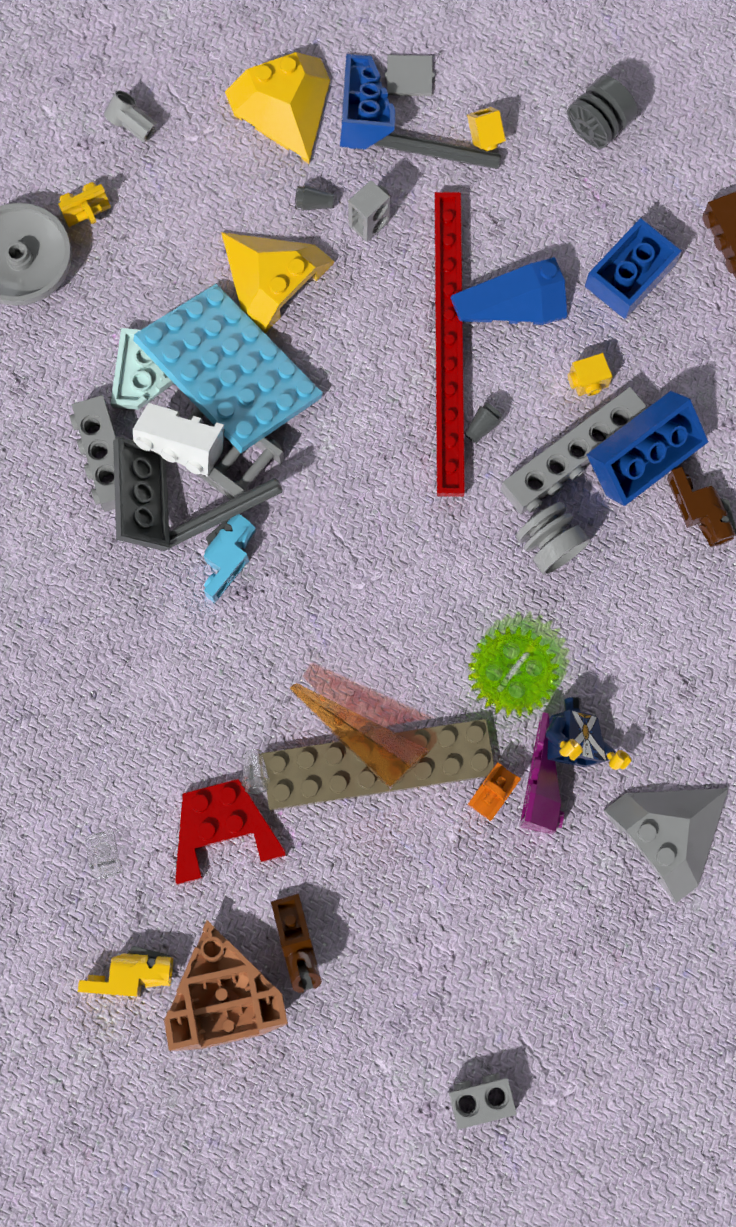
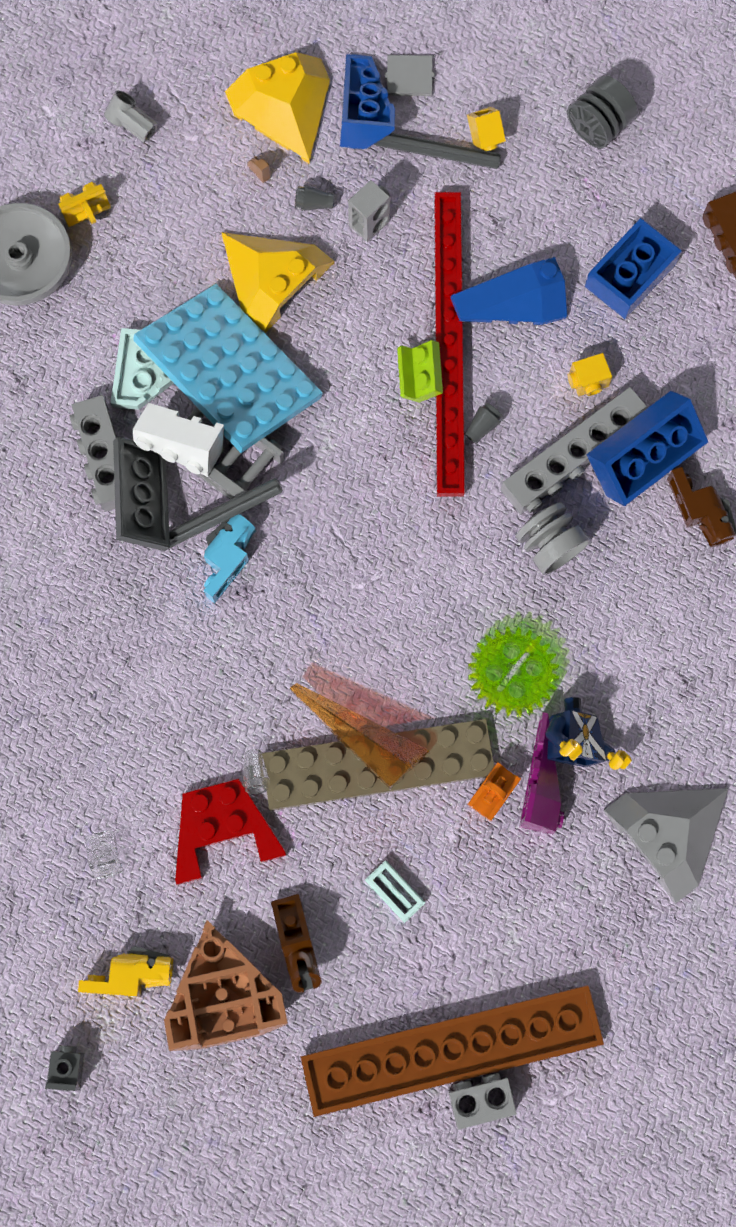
none -> dark grey brick [45,1045,85,1091]
none -> medium nougat tile [247,156,270,183]
none -> dark orange plate [300,985,604,1117]
none -> light aqua tile [365,860,426,923]
none -> lime bracket [397,340,443,403]

